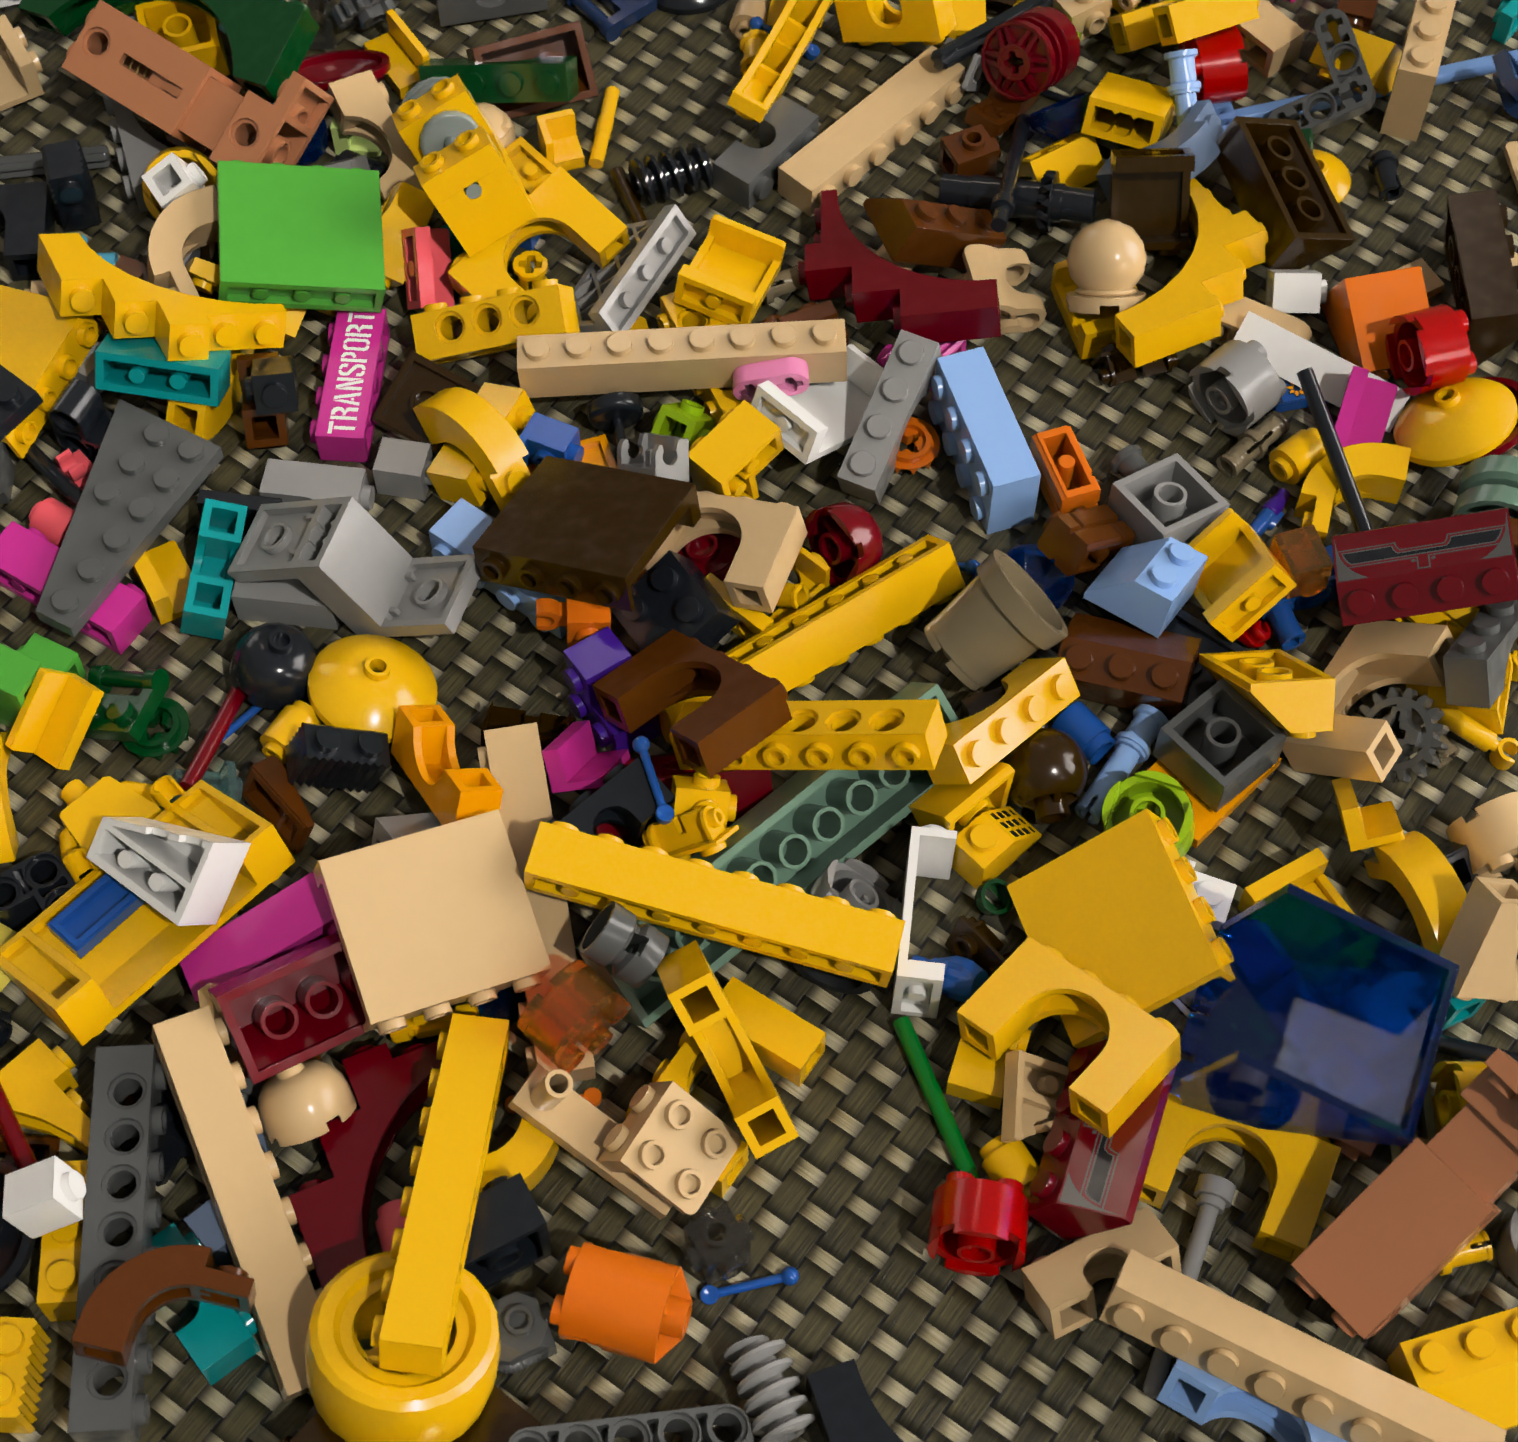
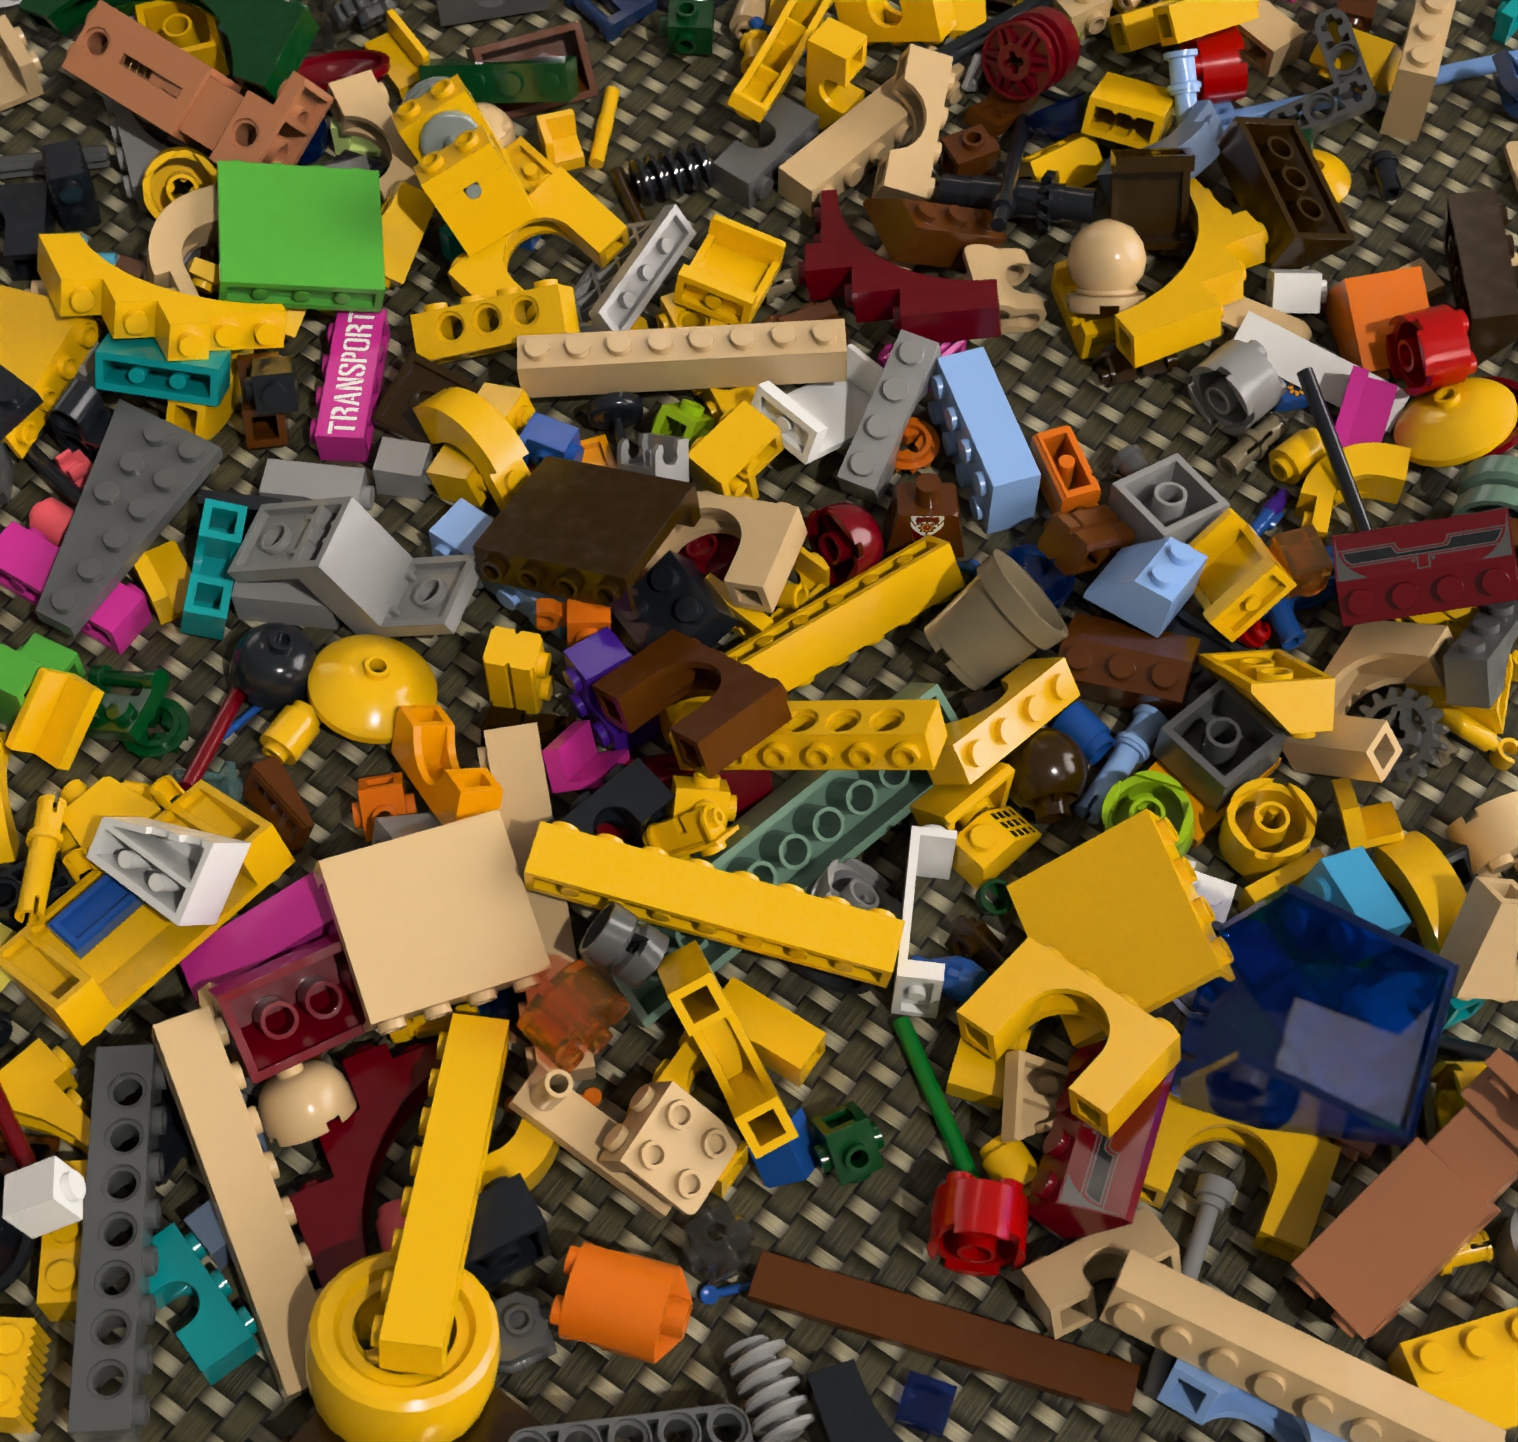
reddish brown arch [71,1245,256,1367] -> none
white brick [141,152,208,209] -> none
black brick [285,723,391,794] -> none
coral panel [401,227,454,310] -> none
yellow bush [513,250,548,290] -> none
blue hinge [632,736,674,825] -> none
bright pink beam [732,357,809,402] -> none
none -> yellow pin [14,794,67,925]
none -> orange brick [352,772,418,842]
none -> yellow brick [482,626,554,715]
none -> dark green brick [661,0,714,55]
none -> blue panel [744,1107,818,1188]
none -> reddish brown tile [747,1250,1141,1417]
none -> yellow arch [803,17,867,131]
none -> dark green brick [810,1101,885,1186]
none -> tan arch [872,44,955,201]
none -> reddish brown torso [884,473,964,558]
none -> clear blue tile [894,1371,957,1438]
none -> yellow brick [1218,778,1317,884]
none -> dark azure brick [1281,846,1412,960]

